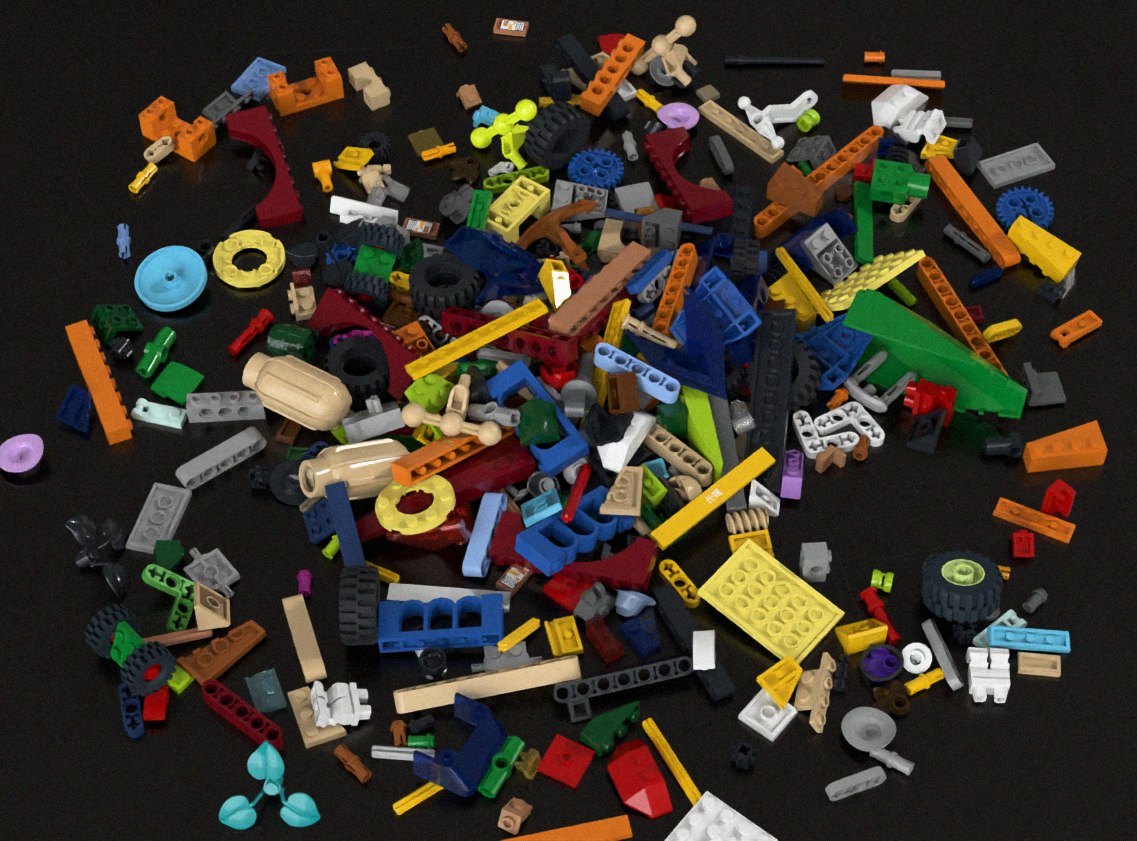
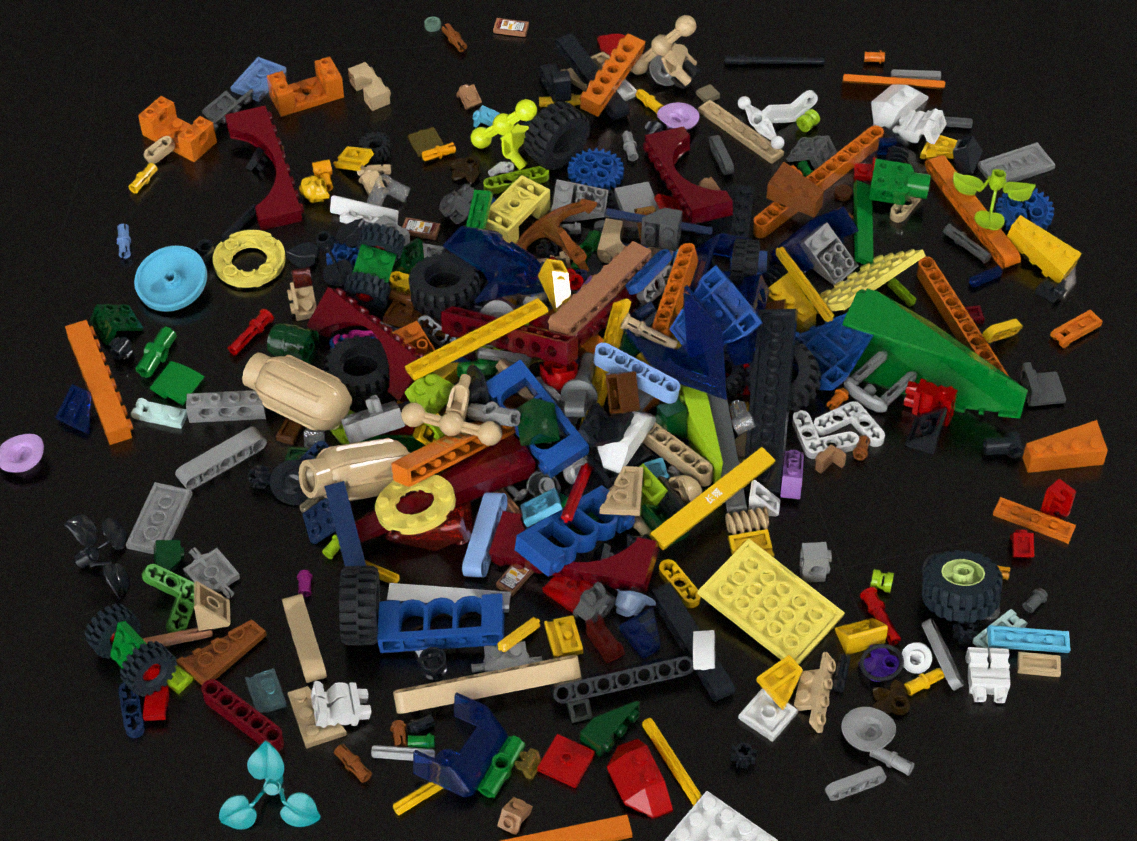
none -> yellow head [299,176,330,203]
none -> clear tile [304,428,325,449]
none -> sand green tile [424,16,441,32]
none -> lime plant [953,169,1036,230]

